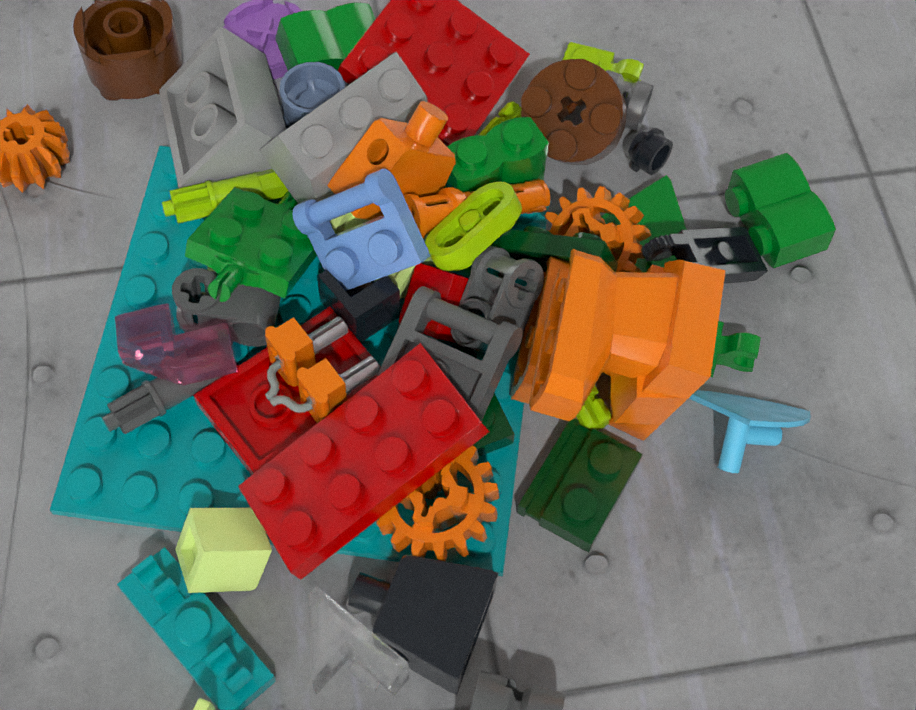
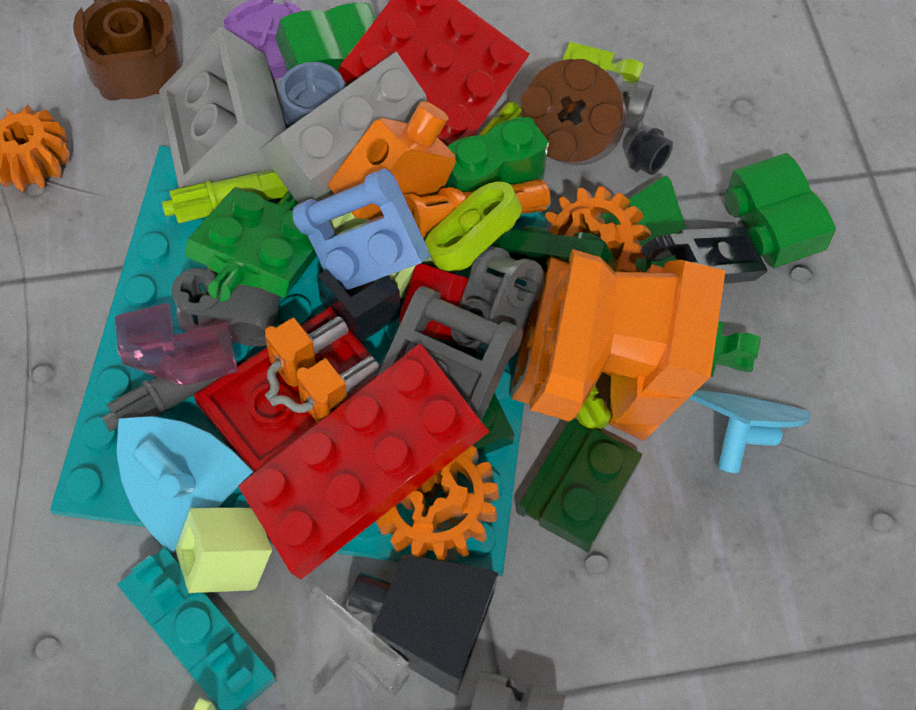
none -> medium azure shield [117,416,254,554]

